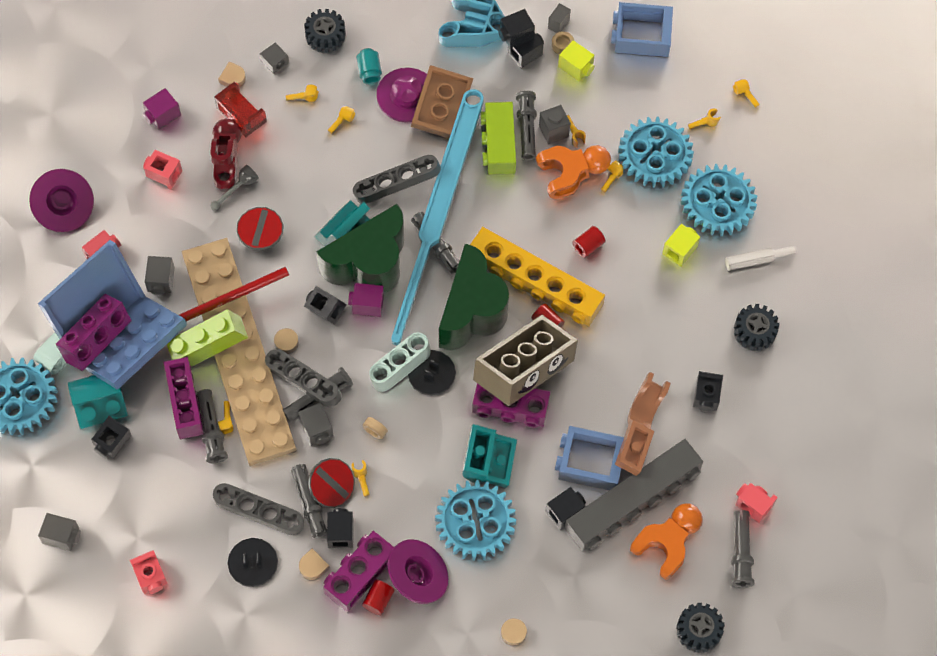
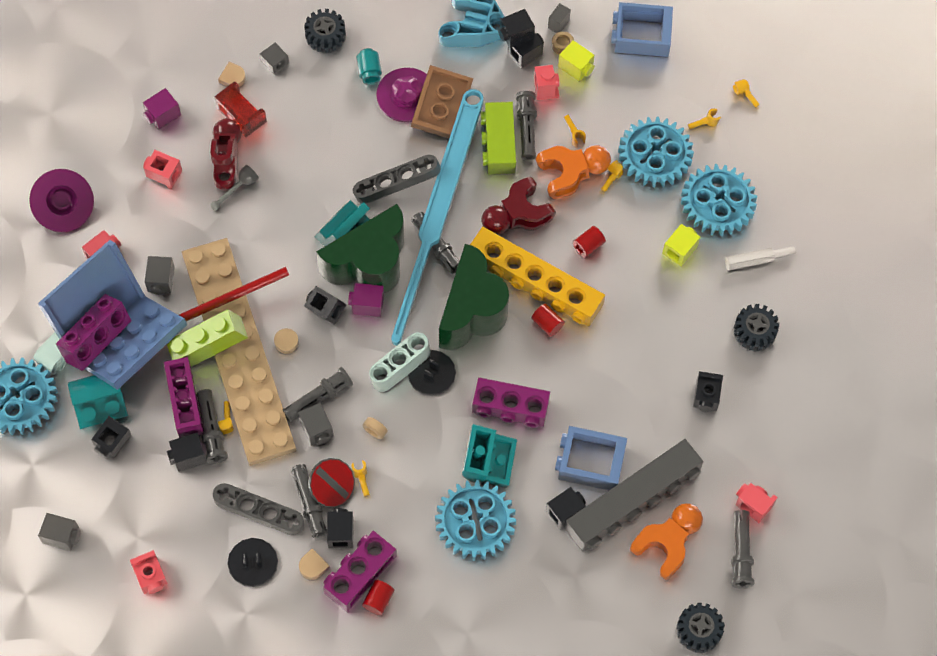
red piece [236,207,284,250] -> none
dark grey beam [265,349,342,407] -> none
yellow hand [286,84,319,102] -> none
yellow hand [328,106,355,134] -> none
magenta hat [388,539,449,604] -> none
dark tan brick [473,315,578,406] -> none
tan tile [501,618,527,646] -> none
dark grey brick [539,105,571,144] -> none
nougat piece [615,372,671,476] -> none
none -> black brick [167,432,207,472]
none -> dark red piece [481,177,556,235]
none -> coral brick [534,65,559,100]

